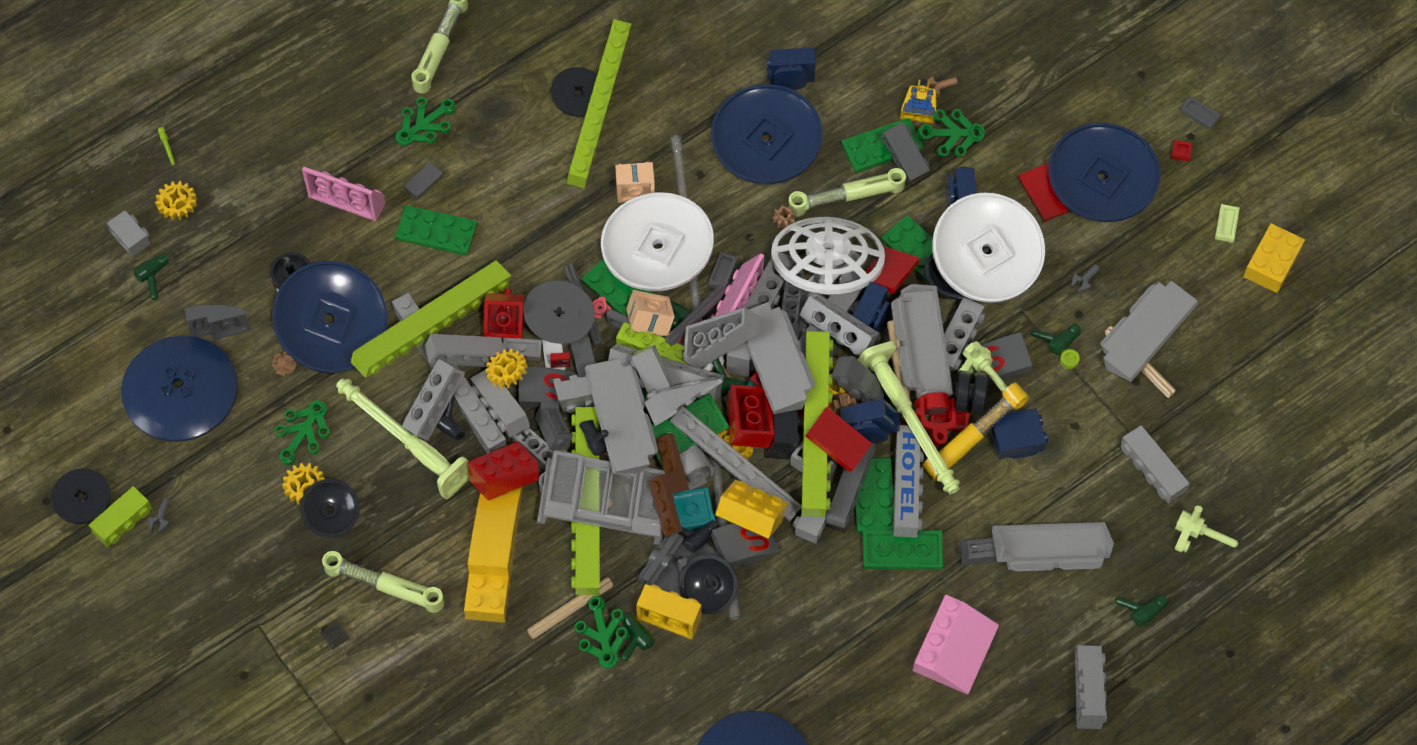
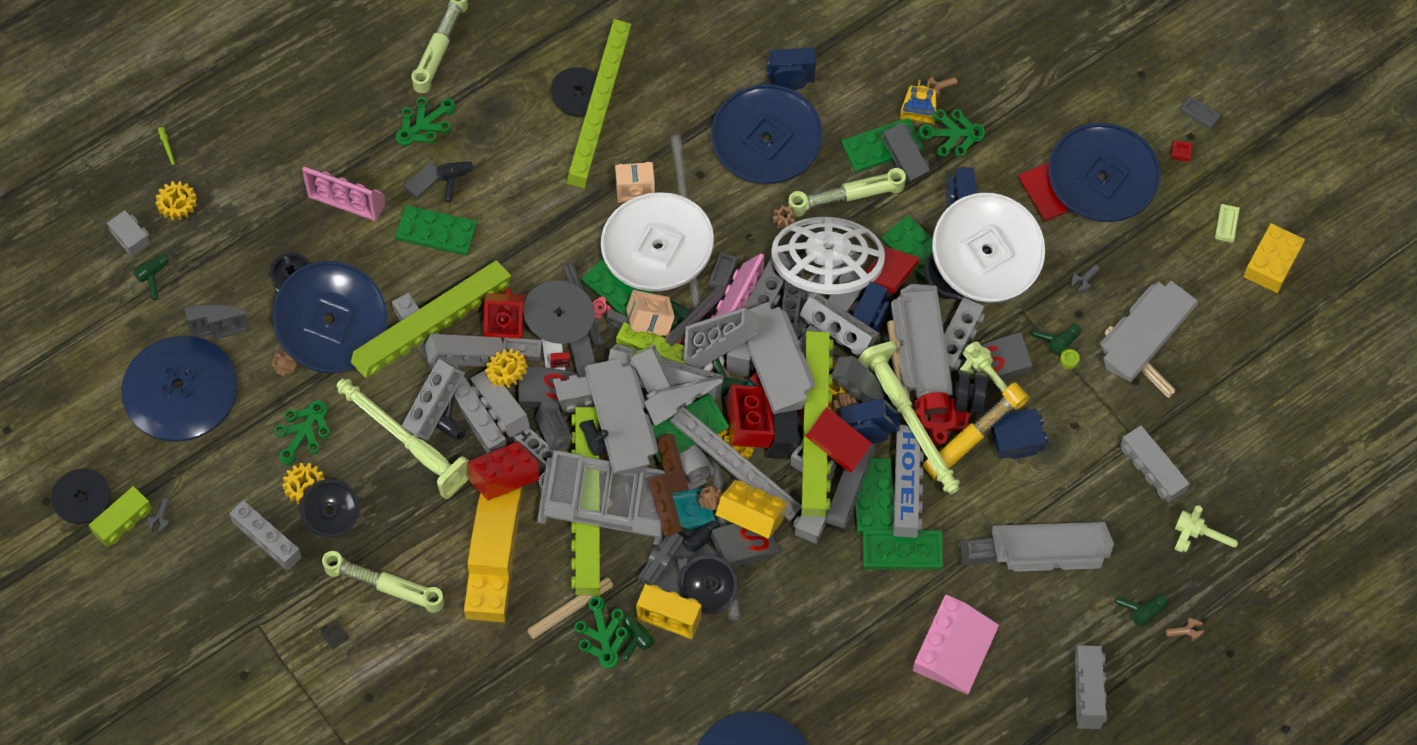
none -> light grey brick [229,500,302,571]
none -> black piece [437,161,474,203]
none -> medium nougat gear [698,486,722,510]
none -> medium nougat bar [1165,618,1204,642]

